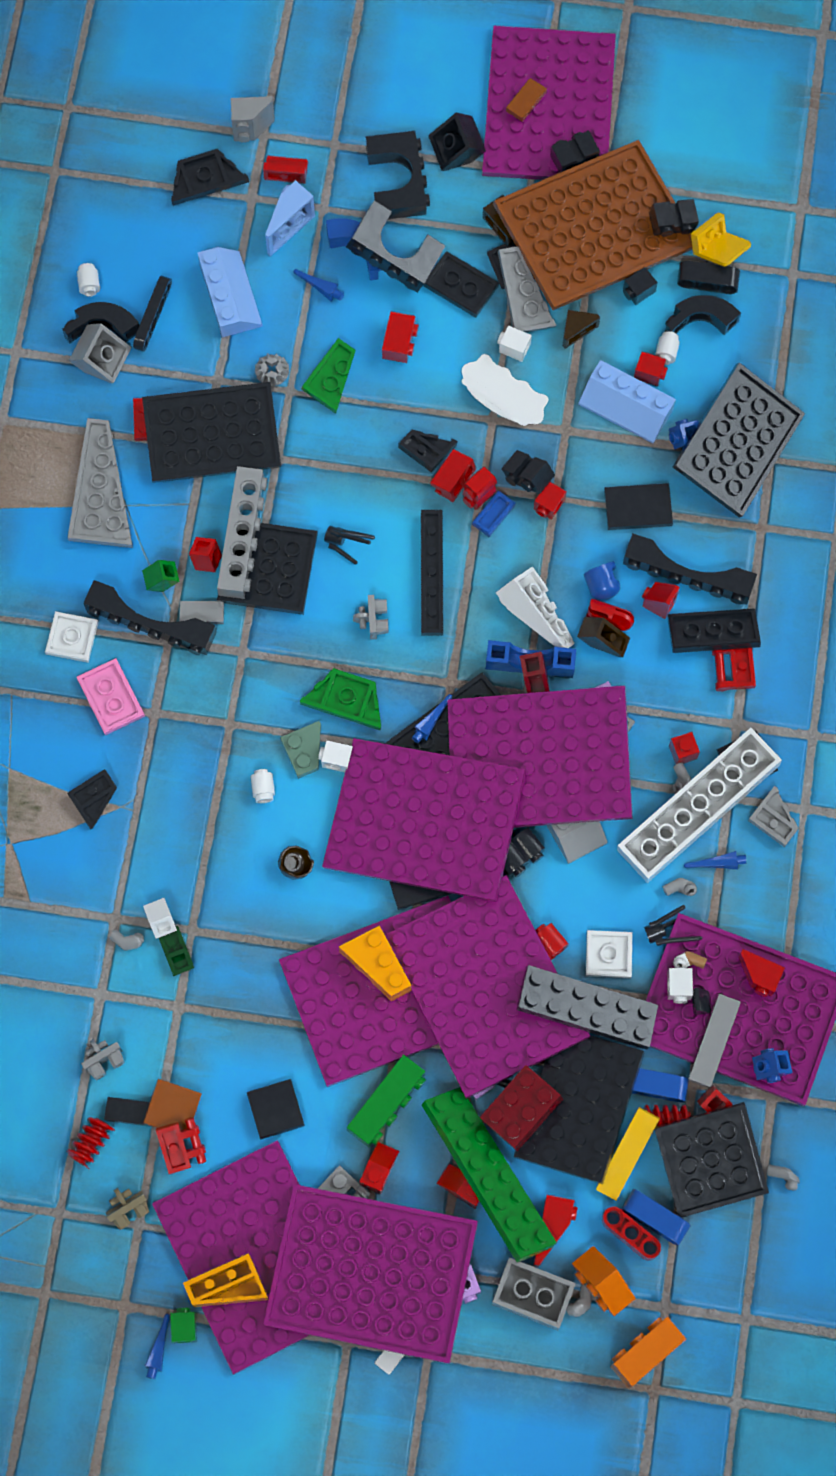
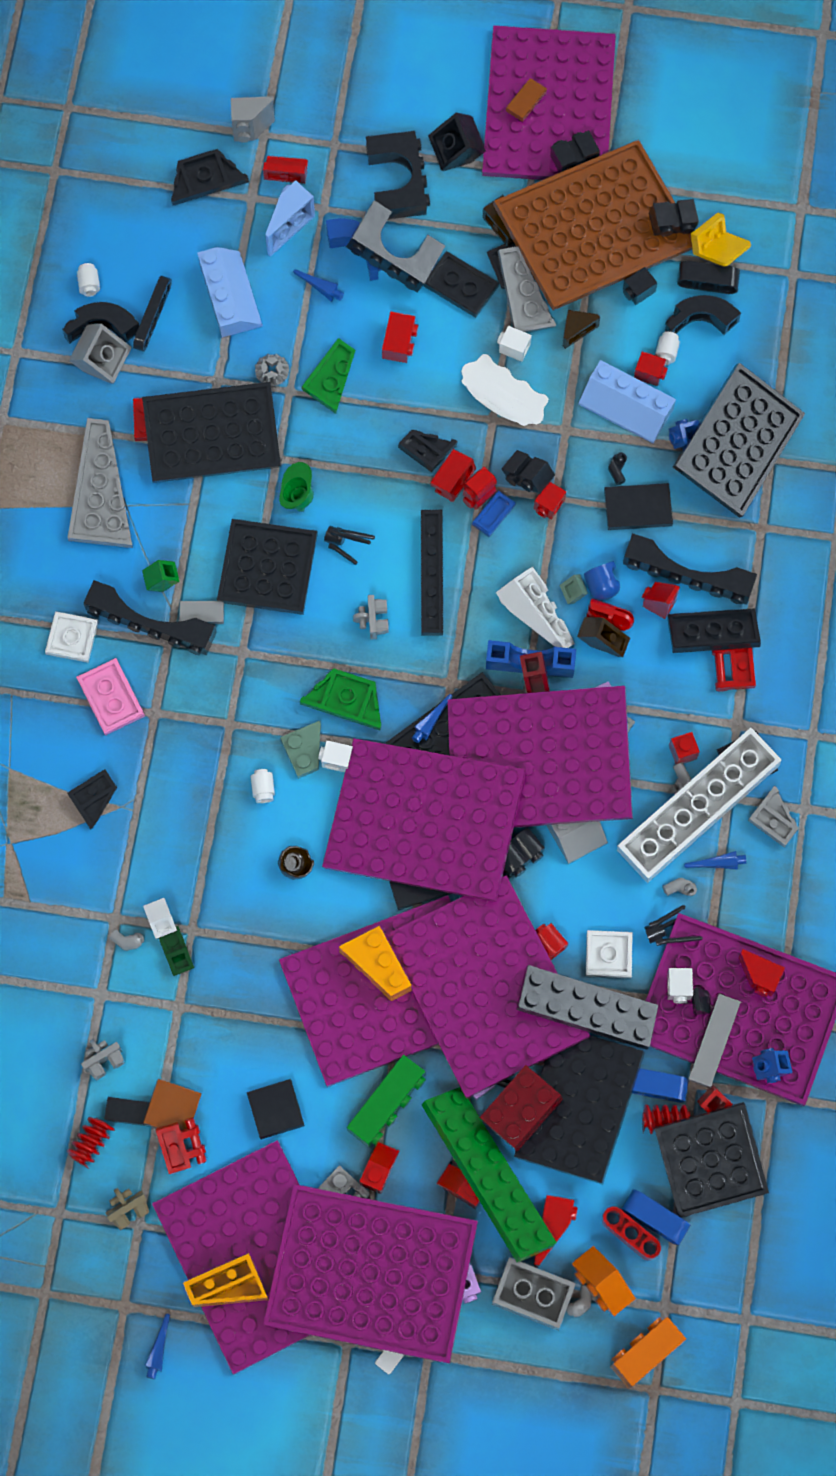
green brick [170,1308,197,1344] -> none
red brick [189,537,222,572] -> none
light grey brick [217,466,267,599] -> none
yellow tile [596,1107,660,1201] -> none
arm [673,951,707,969] -> none
light grey arm [767,1165,800,1191] -> none
none -> green piece [279,462,314,512]
none -> sand green plate [560,575,588,604]
none -> black arm [608,452,627,485]

